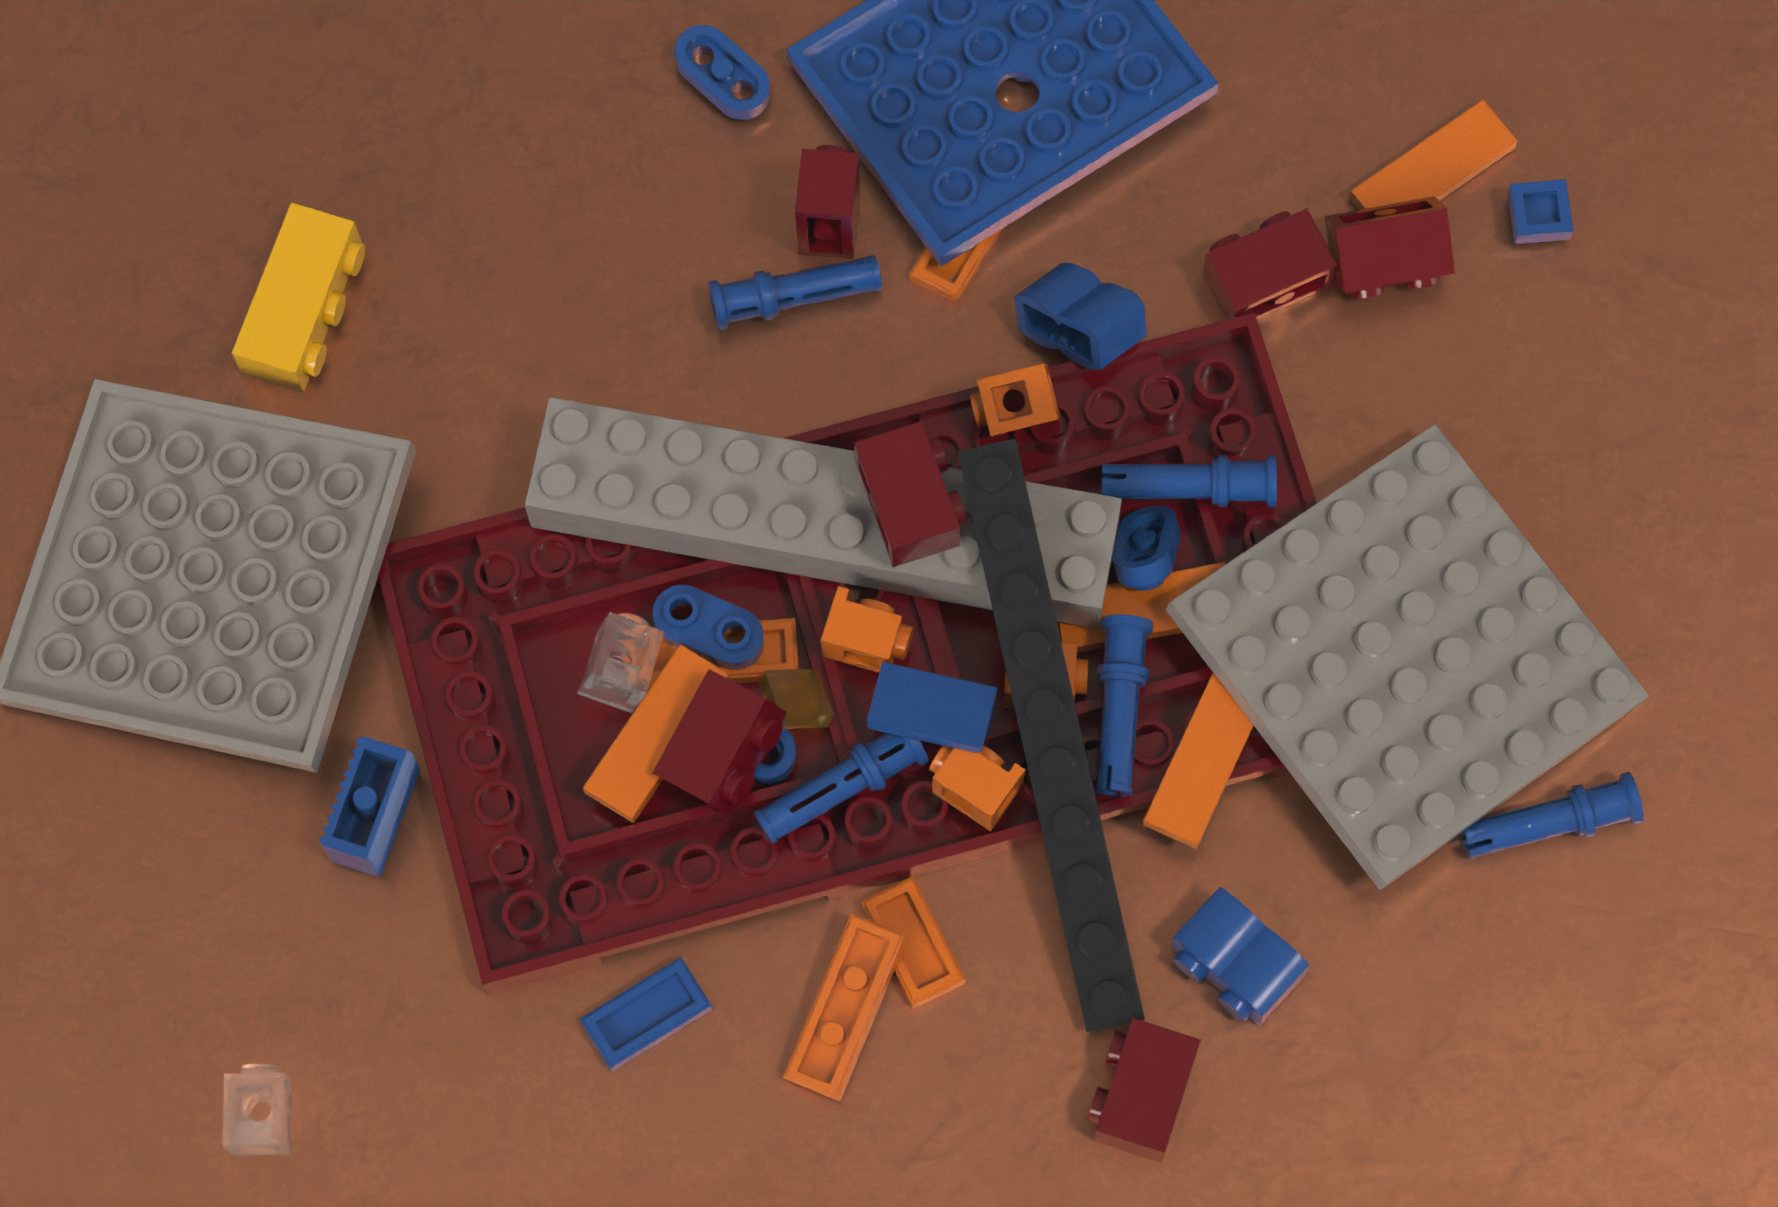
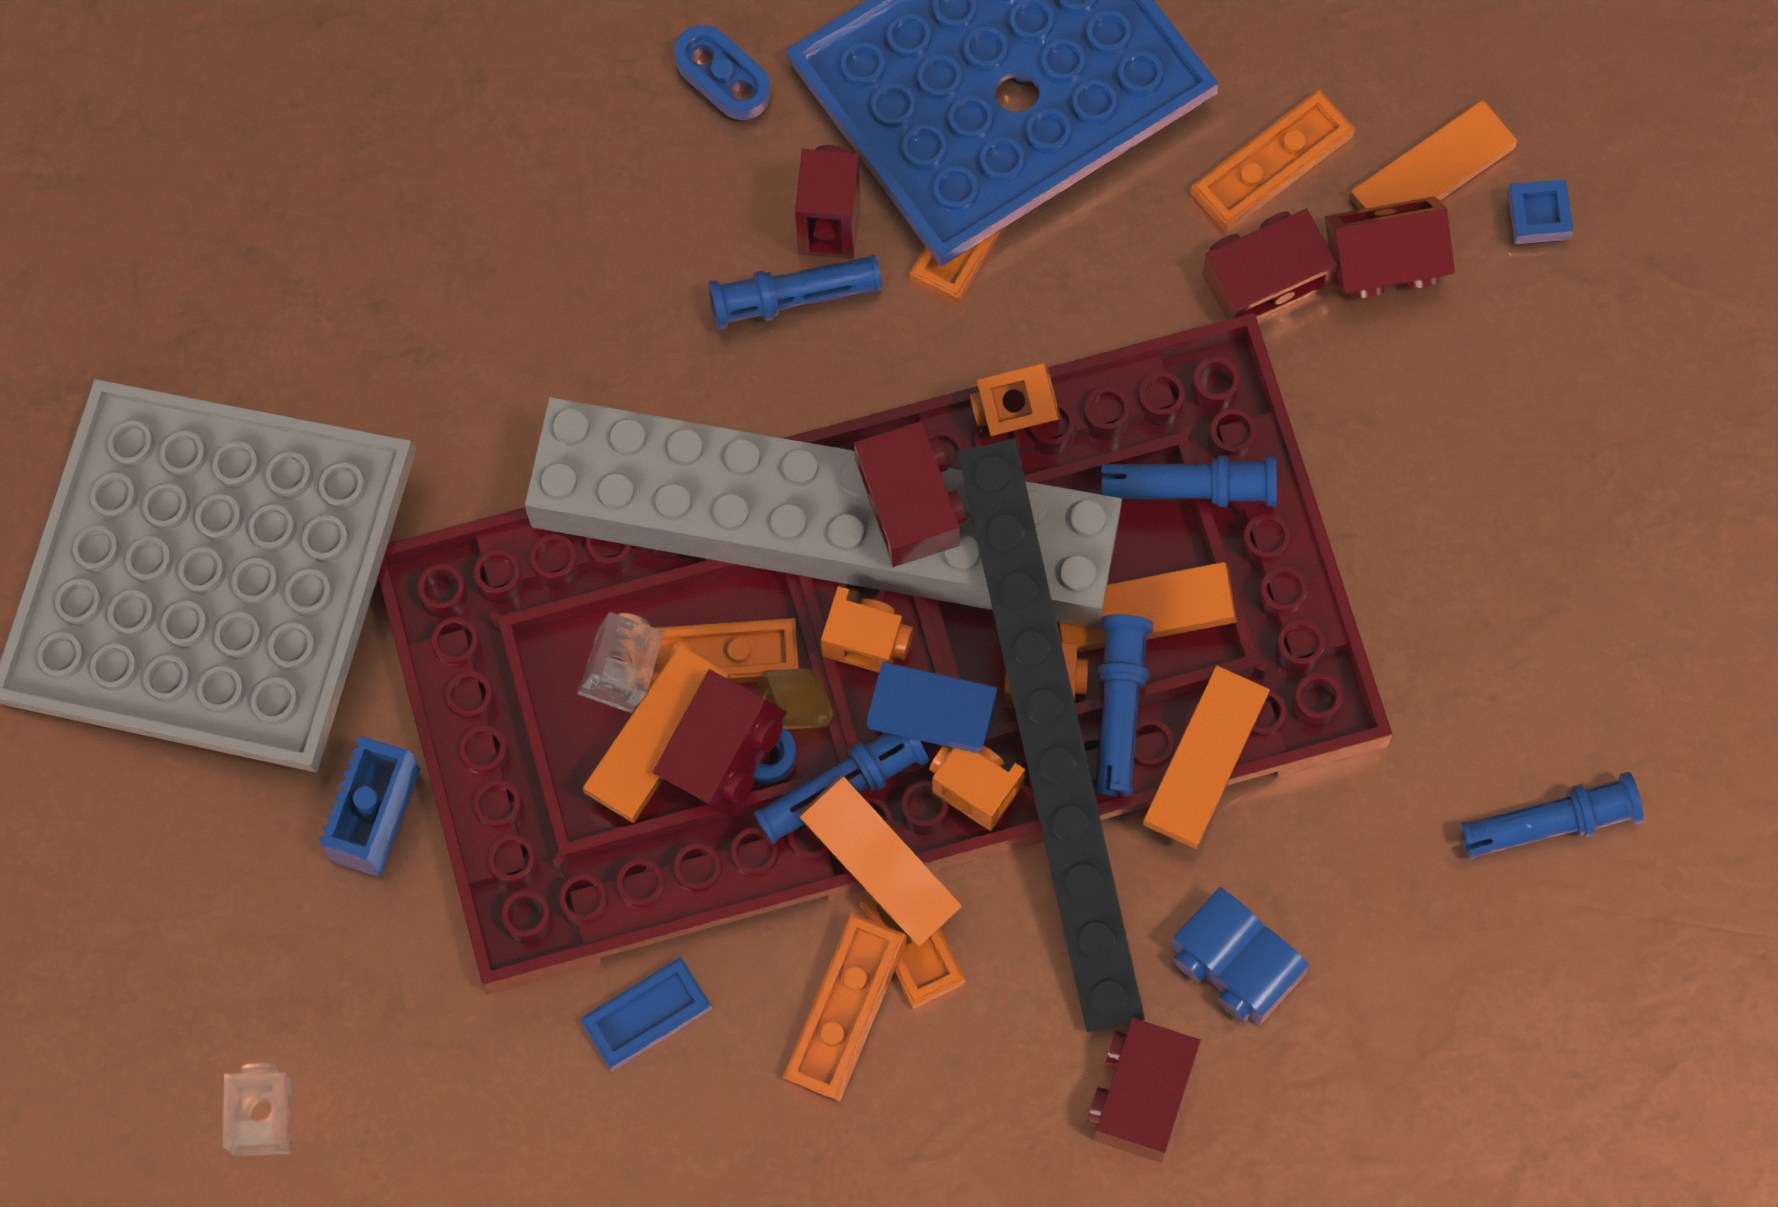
yellow brick [231,202,365,392] -> none
blue plate [653,585,764,670] -> none
blue brick [1014,263,1147,370] -> none
blue plate [1112,506,1181,591] -> none
light grey plate [1165,424,1649,891] -> none
none -> orange tile [797,775,962,947]
none -> orange tile [1190,89,1355,233]

